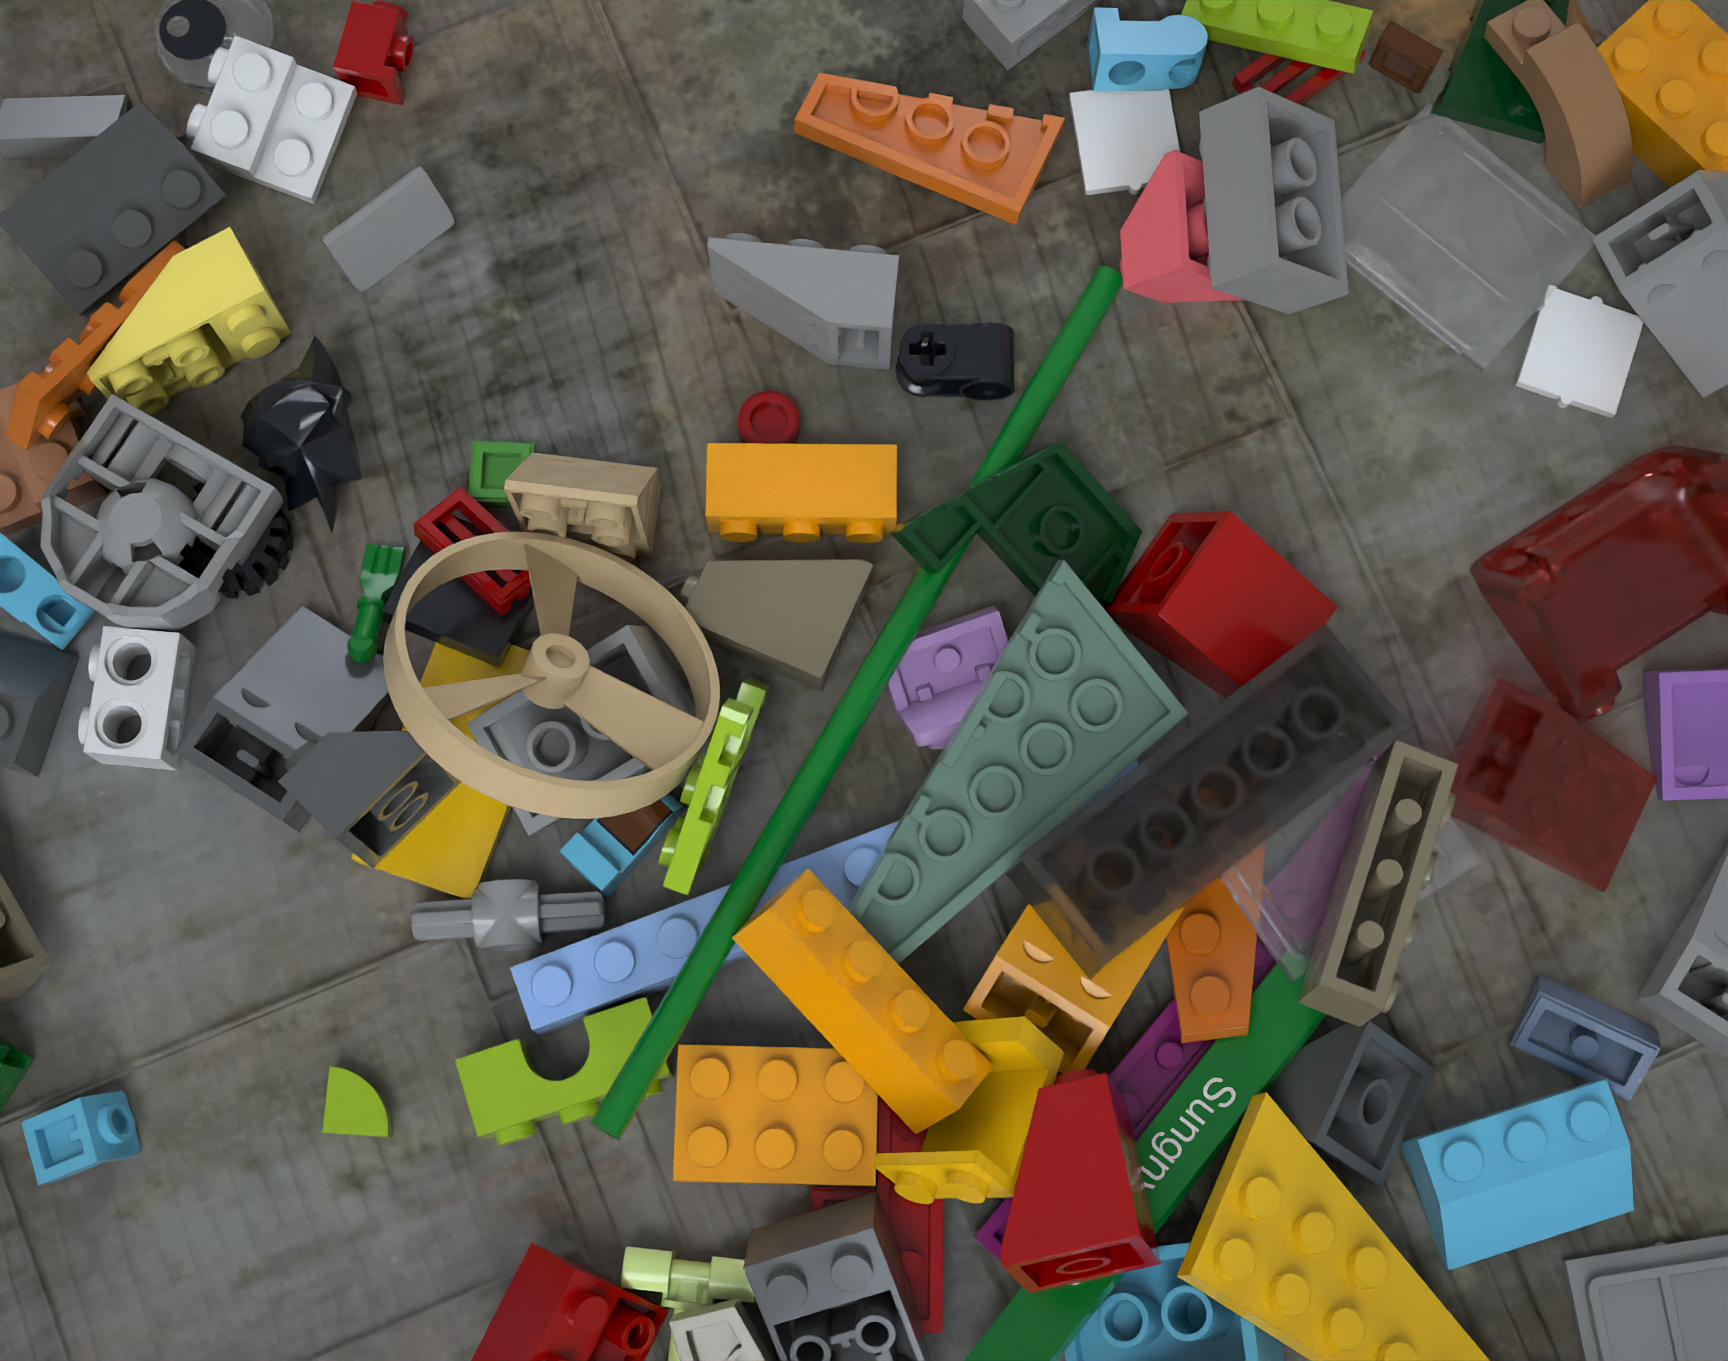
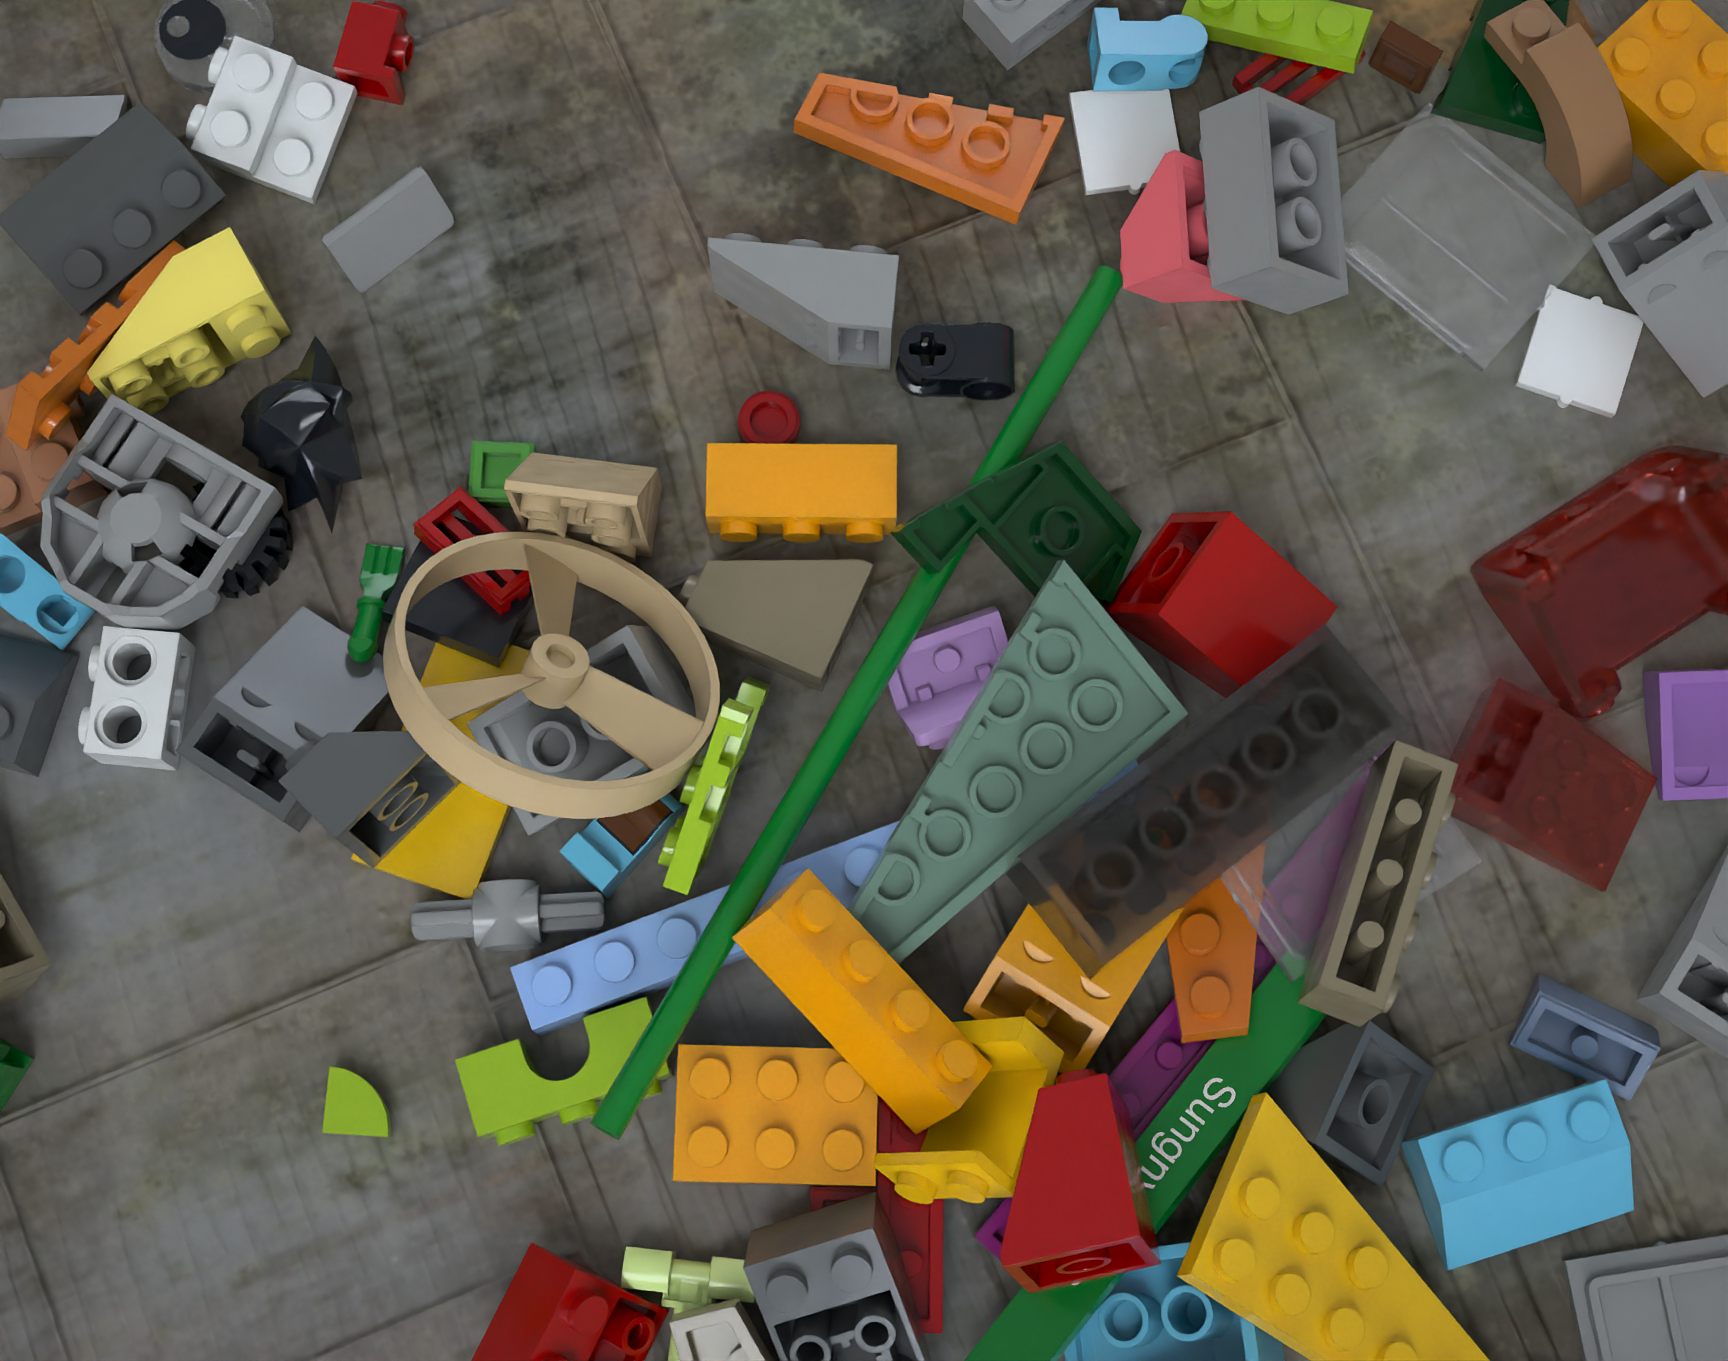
medium azure bracket [21,1091,141,1186] -> none

